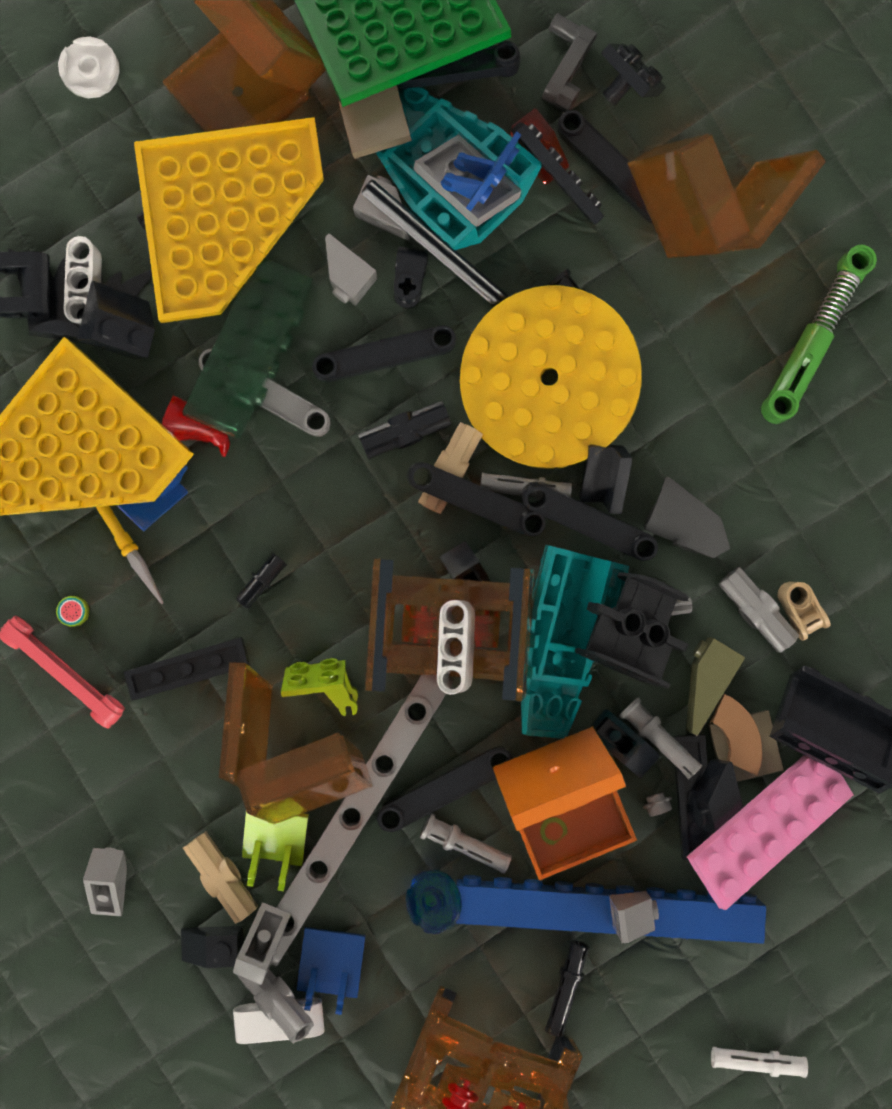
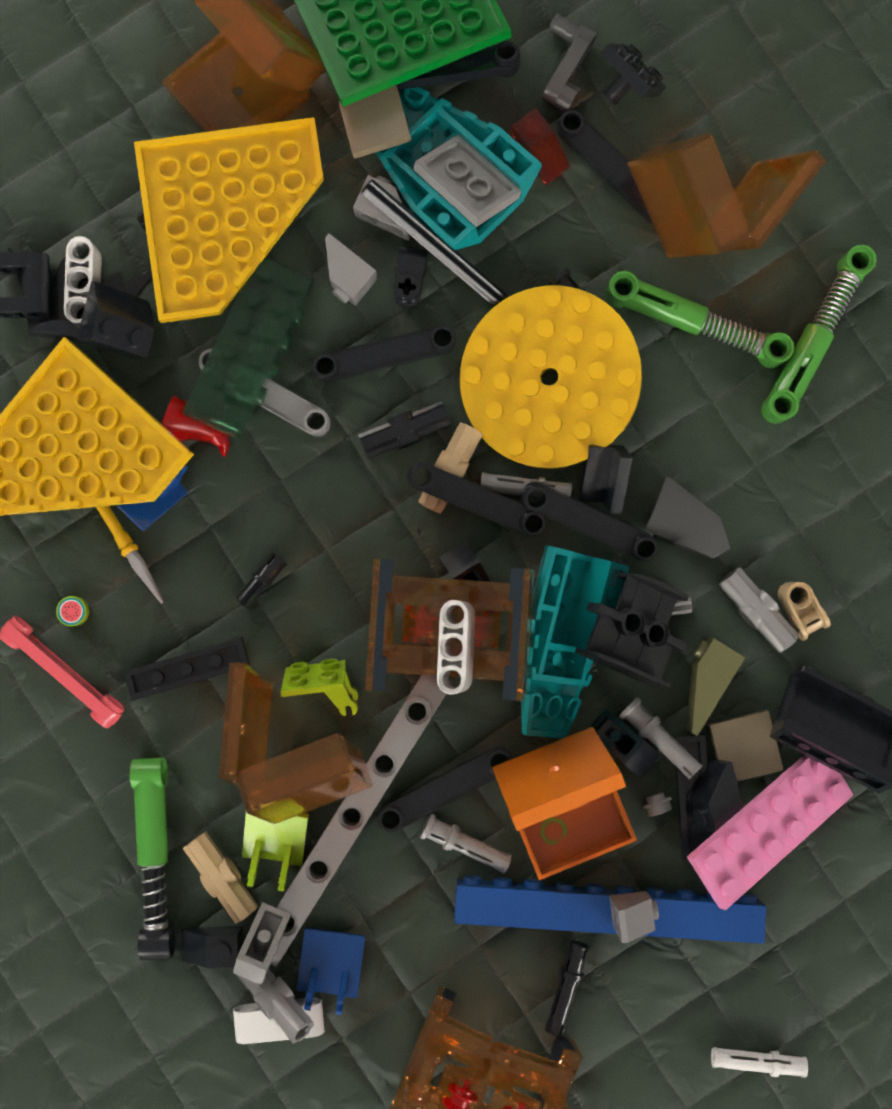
white tile [58,36,120,99] -> none
light grey slope [83,848,127,916] -> none
tile [406,870,462,934] -> none
blue plate [441,131,521,212] -> none
black plate [511,122,604,225] -> none
medium nougat tile [710,694,762,775] -> none
none -> piece [130,757,175,960]
none -> bright green piece [605,271,795,368]

